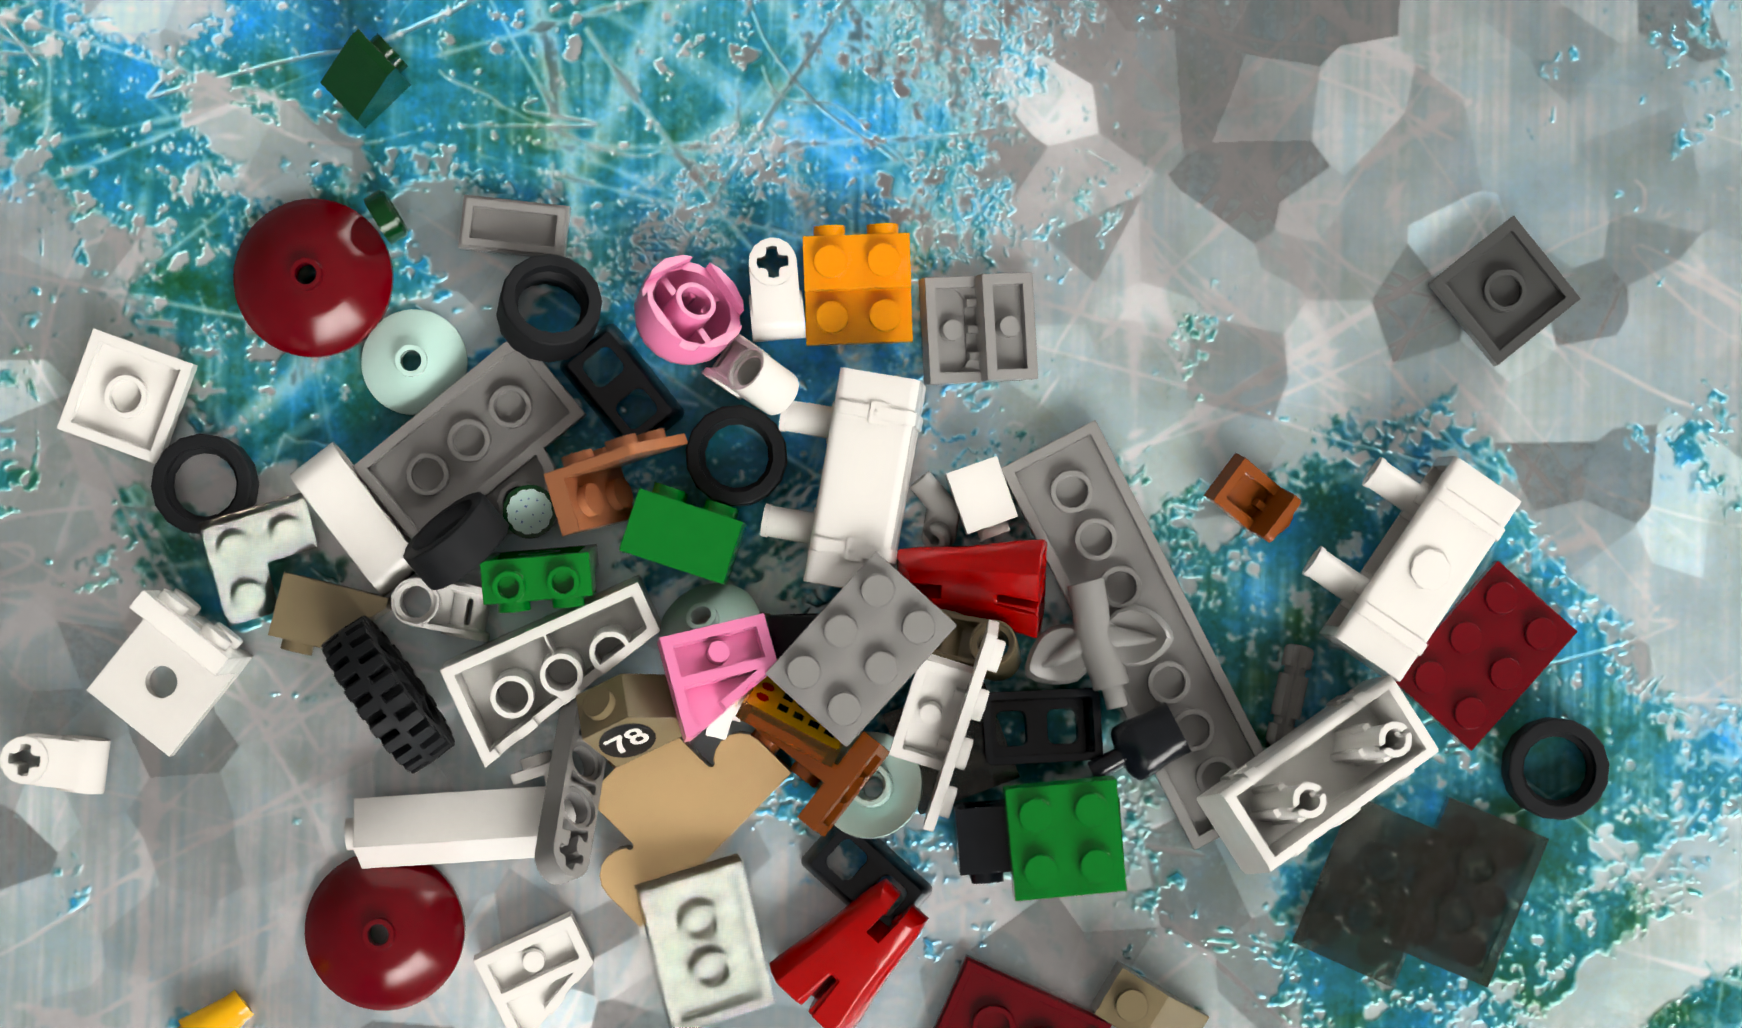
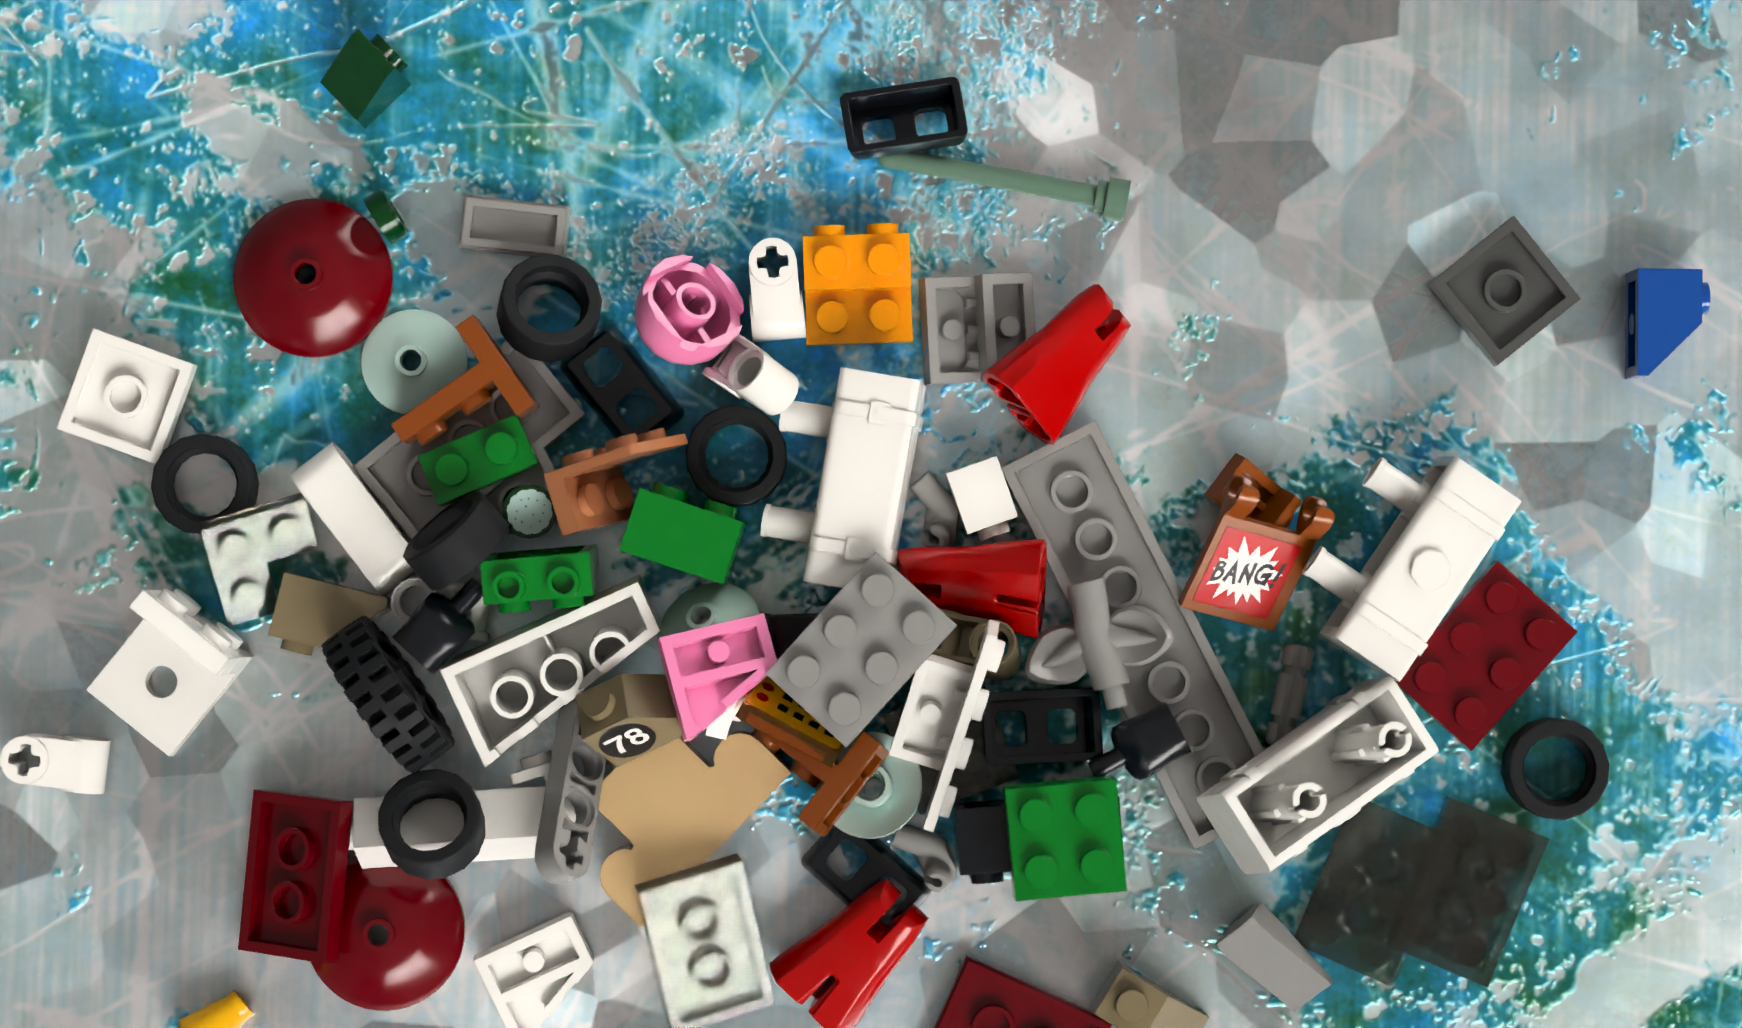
none -> dark red plate [238,789,353,964]
none -> black tyre [378,769,486,880]
none -> dark orange bracket [390,315,540,446]
none -> black piece [392,577,483,675]
none -> green plate [418,414,540,507]
none -> black piece [840,77,968,160]
none -> sand green piece [877,152,1131,223]
none -> light grey arm [891,824,957,892]
none -> red piece [982,284,1131,445]
none -> flag [1178,475,1335,631]
none -> light grey slope [1215,901,1334,1011]
none -> blue slope [1625,268,1710,379]

